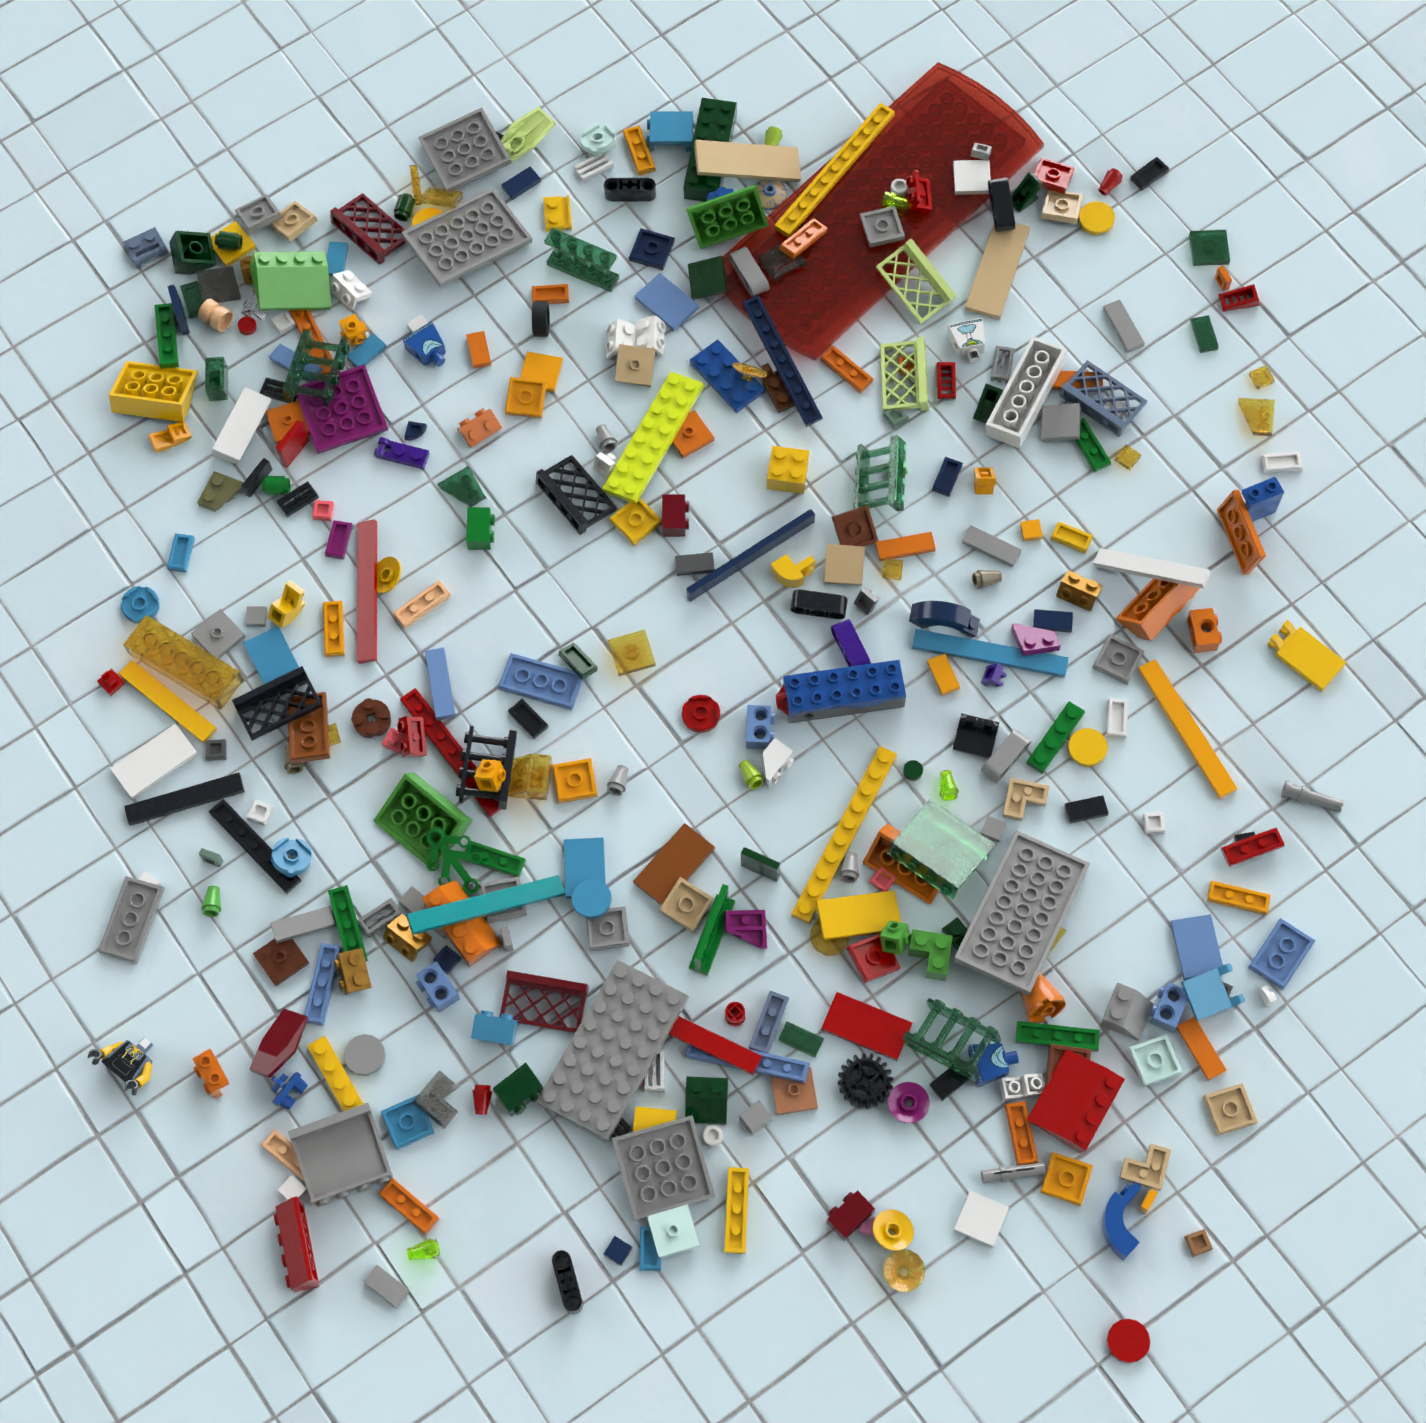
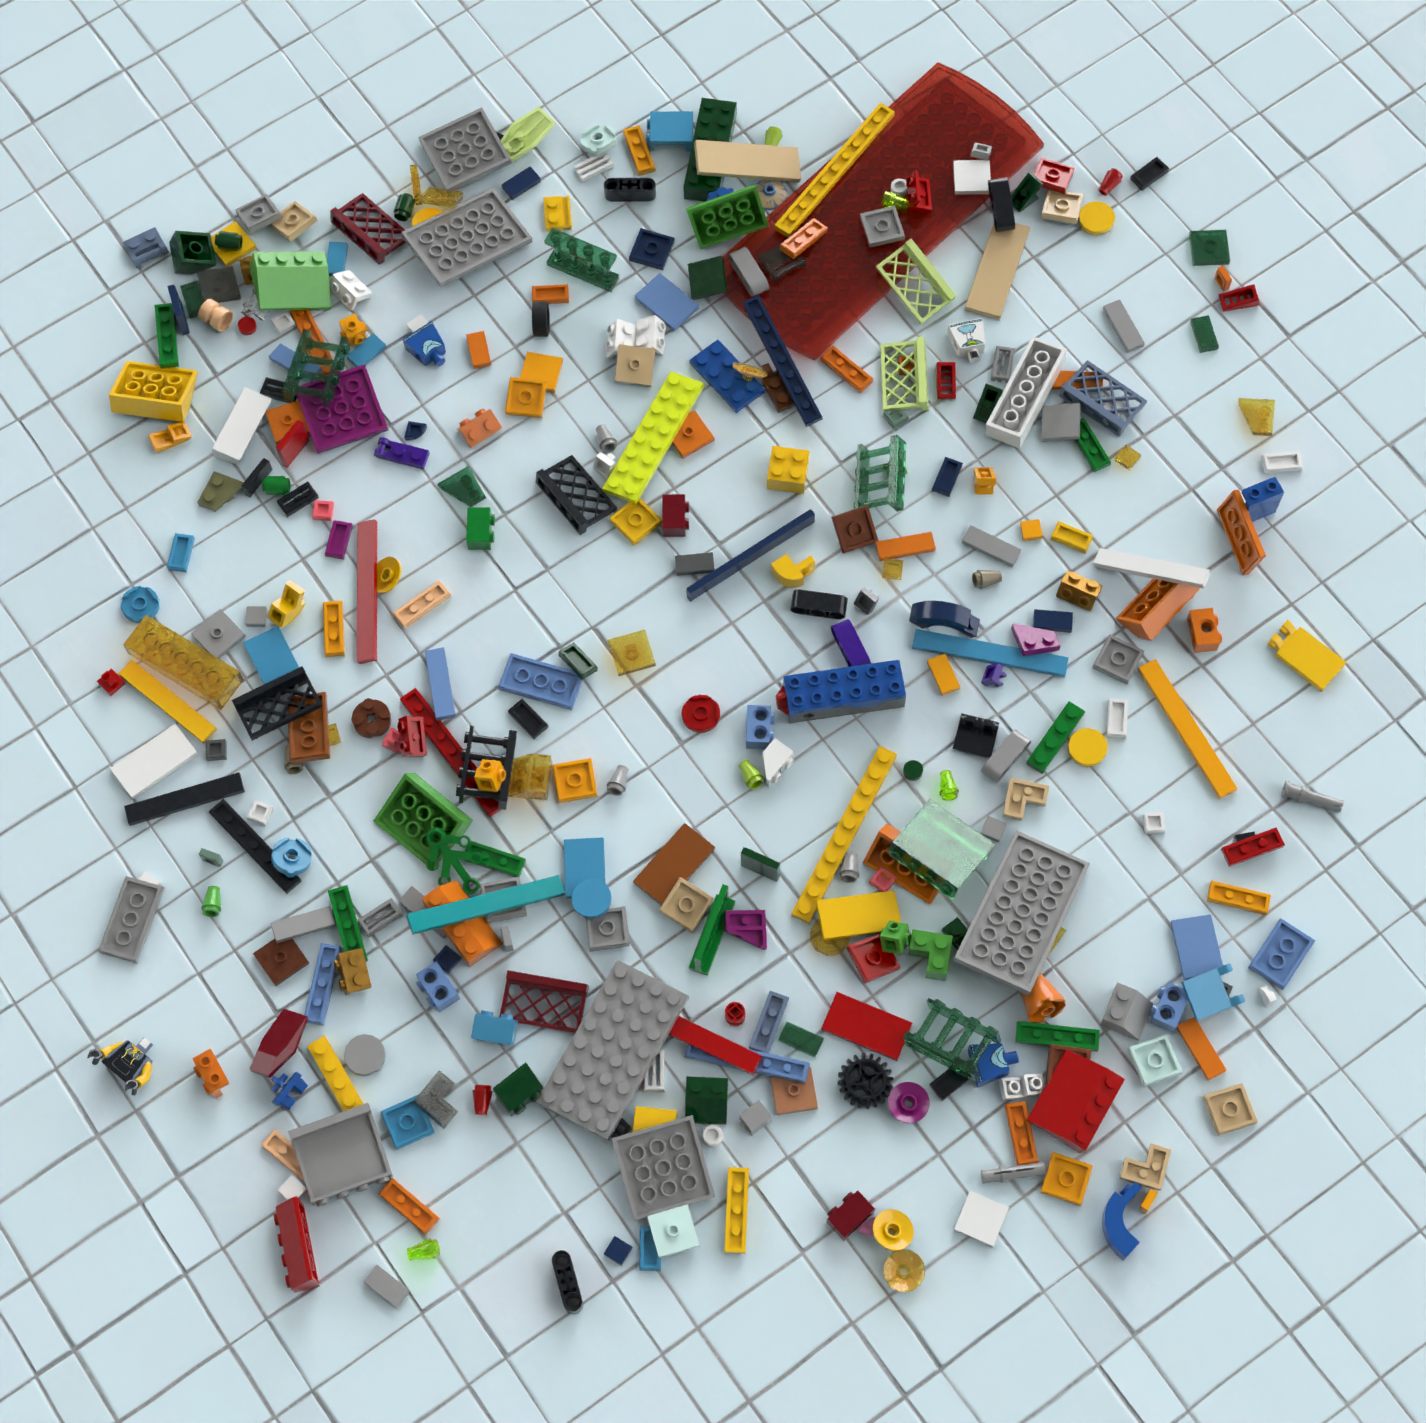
clear green brick [205,357,228,401] -> none
pearl gold bracket [383,914,432,962] -> none
tan tile [824,544,865,585] -> none
black tile [1064,795,1109,824] -> none
red tile [1106,1318,1151,1363] -> none
medium nougat tile [1184,1229,1213,1257] -> none
clear yellow tile [1249,365,1275,390] -> none

